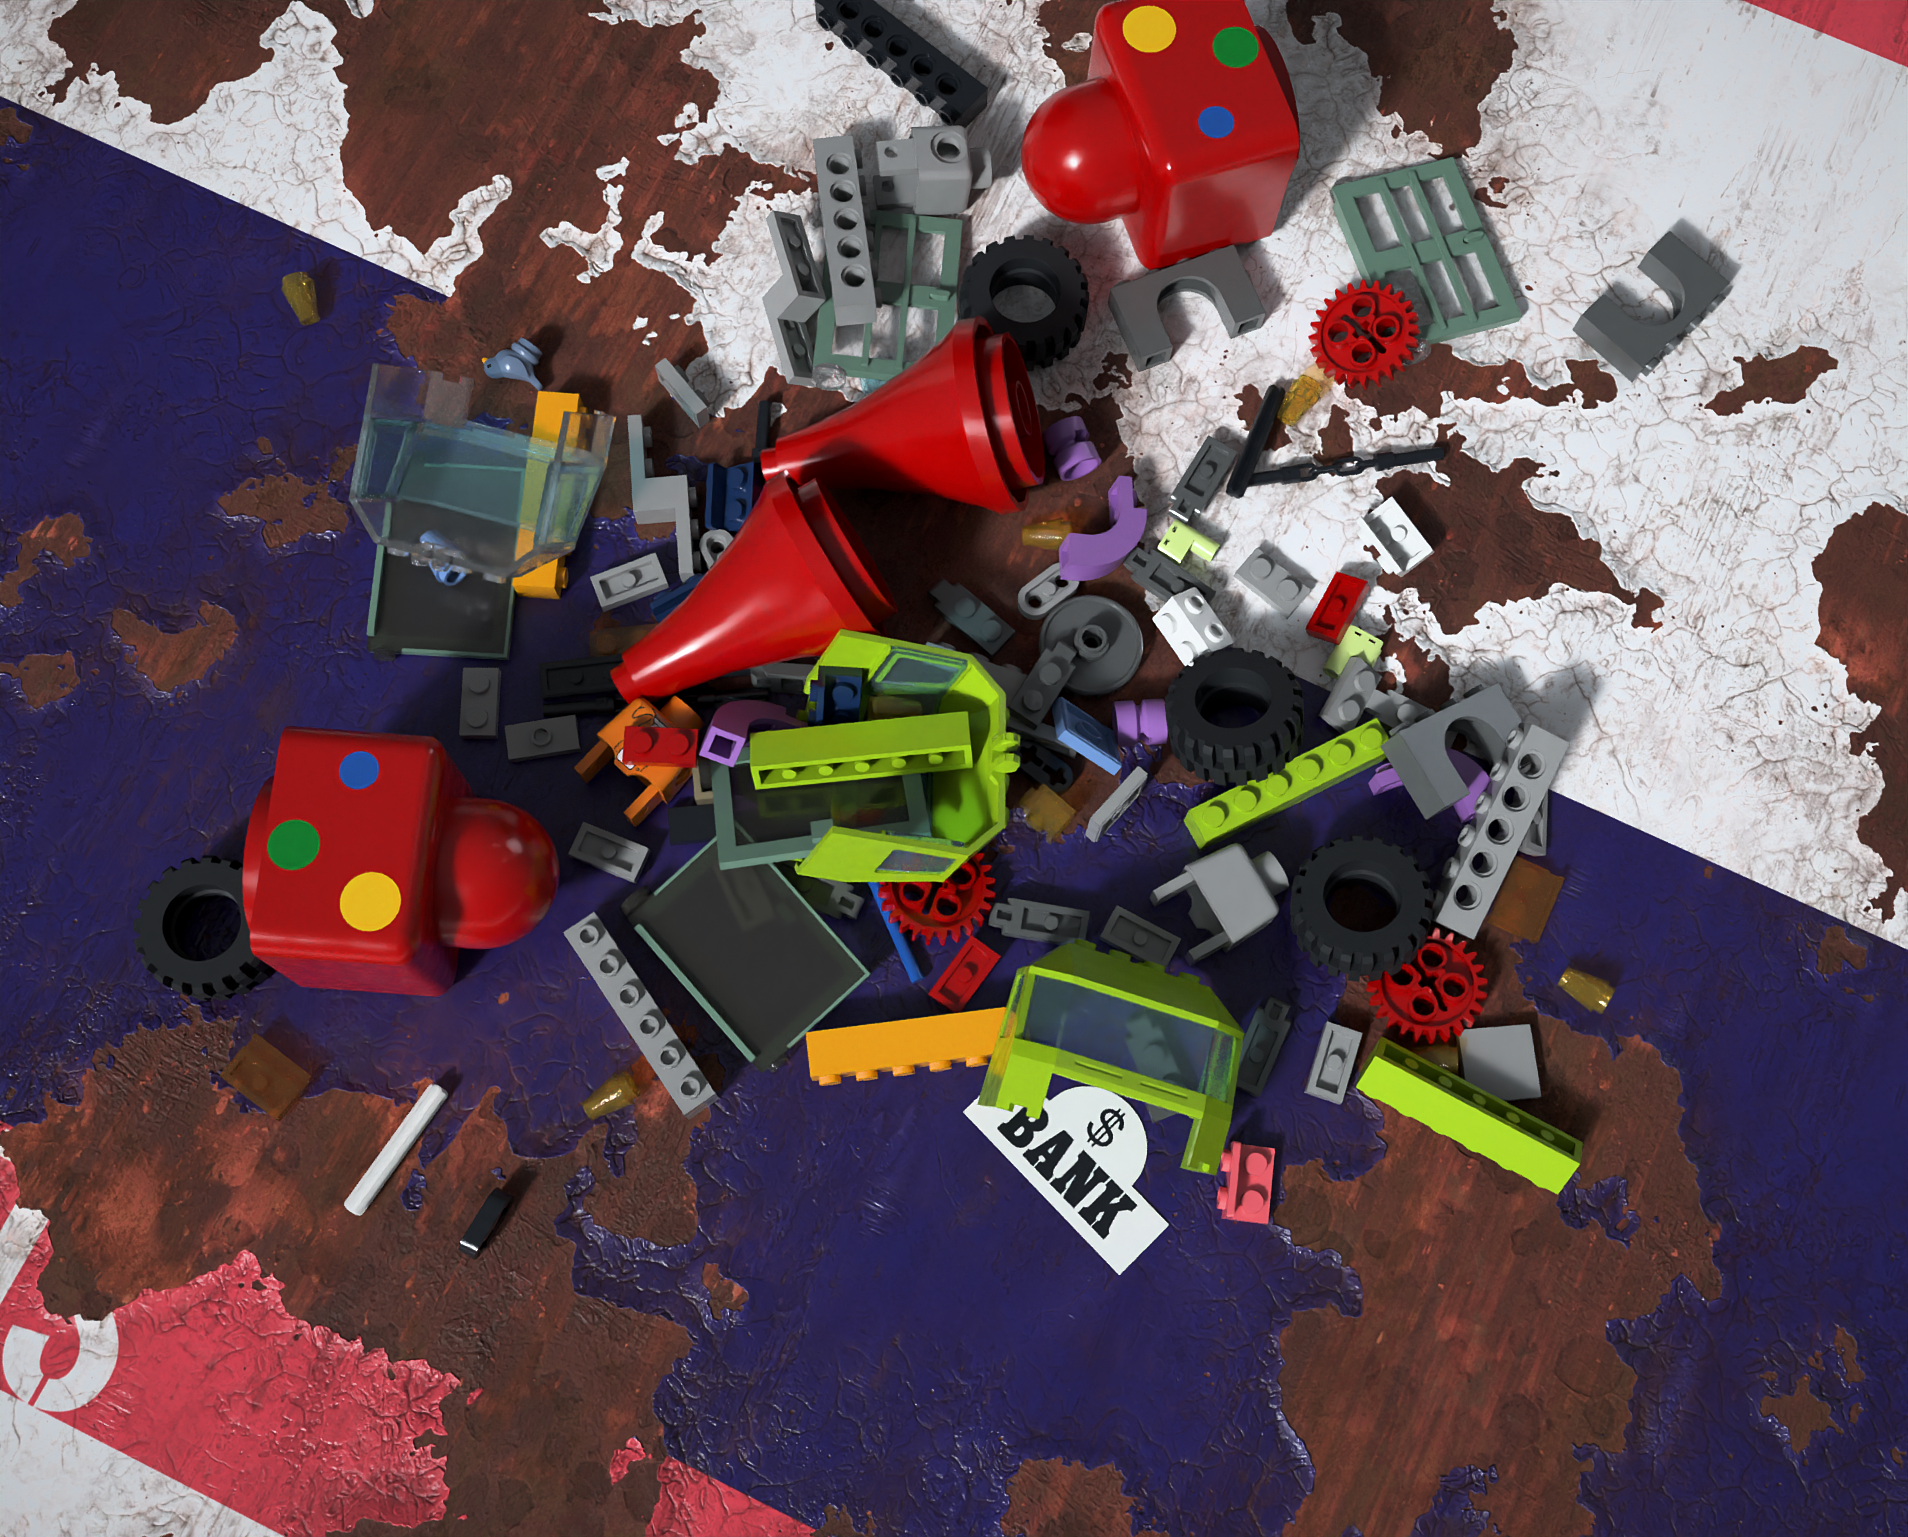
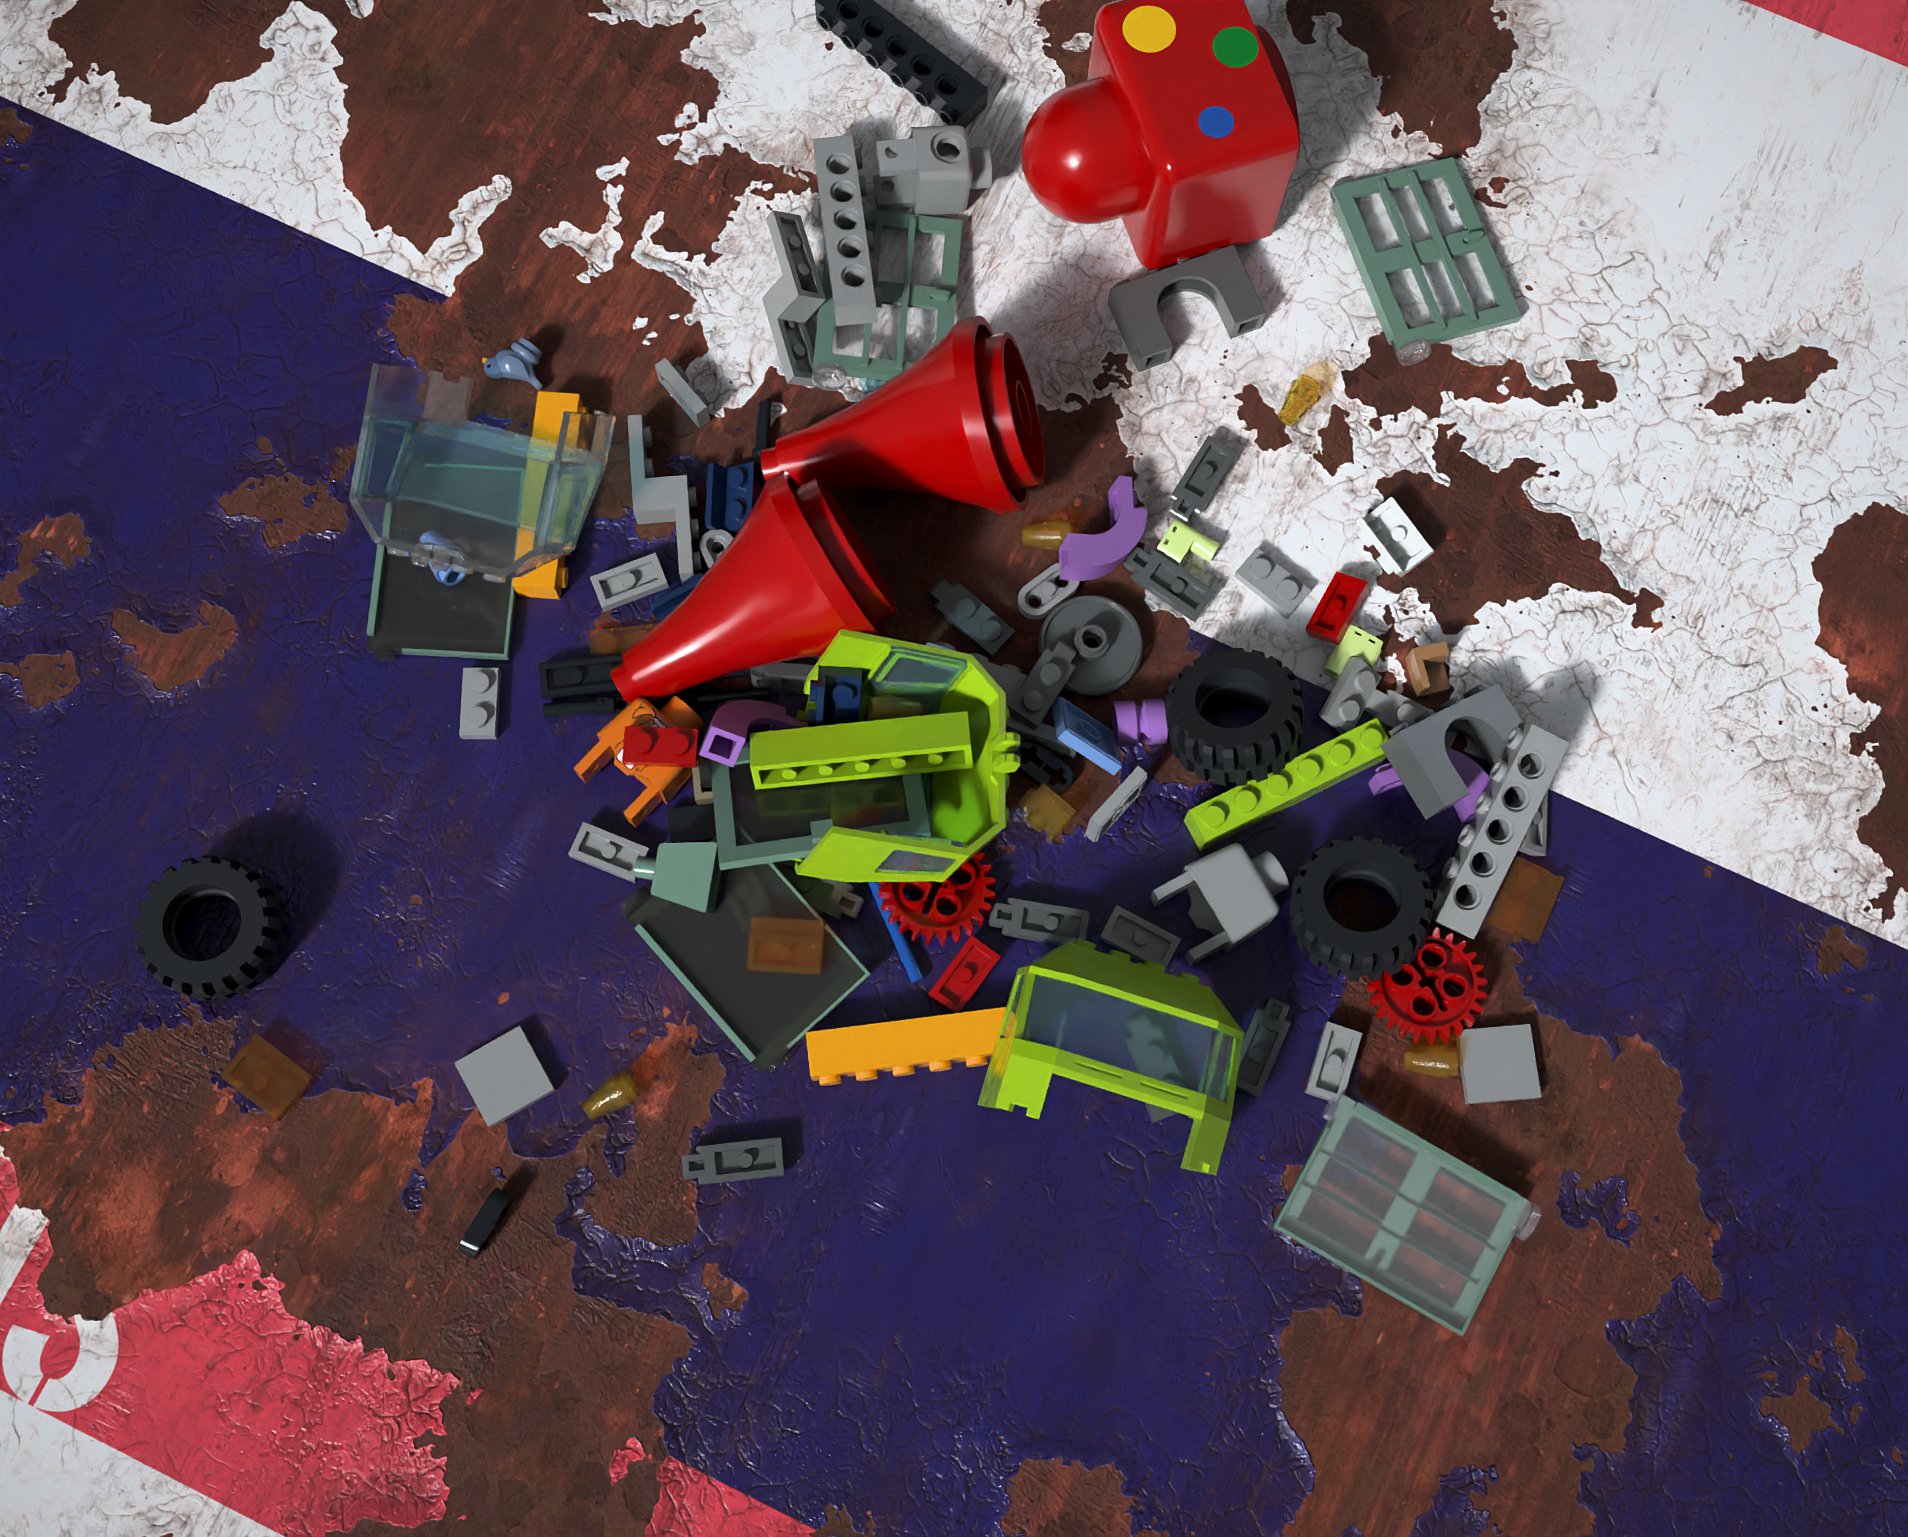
red piece [242,726,560,997] -> none
clear yellow cone [281,272,320,325] -> none
white axle [344,1083,448,1216] -> none
light grey plate [505,715,581,763] -> none
light grey brick [563,912,720,1120] -> none
black tyre [960,235,1089,371] -> none
white sticker [963,1086,1169,1275] -> none
medium lavender wheel [1042,416,1101,481] -> none
white bracket [1152,587,1234,666] -> none
coral bracket [1217,1141,1275,1224] -> none
black axle [1226,384,1285,499] -> none
black piece [1248,447,1444,487] -> none
red gear [1308,280,1421,390] -> none
lime brick [1356,1036,1583,1195] -> none
clear yellow cone [1557,966,1616,1014] -> none
dark grey arch [1572,231,1730,382] -> none
none -> light grey tile [454,1025,556,1128]
none -> sand green torso [634,842,721,914]
none -> dark grey hinge [681,1137,785,1185]
none -> clear orange plate [747,916,826,975]
none -> clear door [1271,1095,1541,1336]
none -> medium nougat panel [1405,641,1450,698]

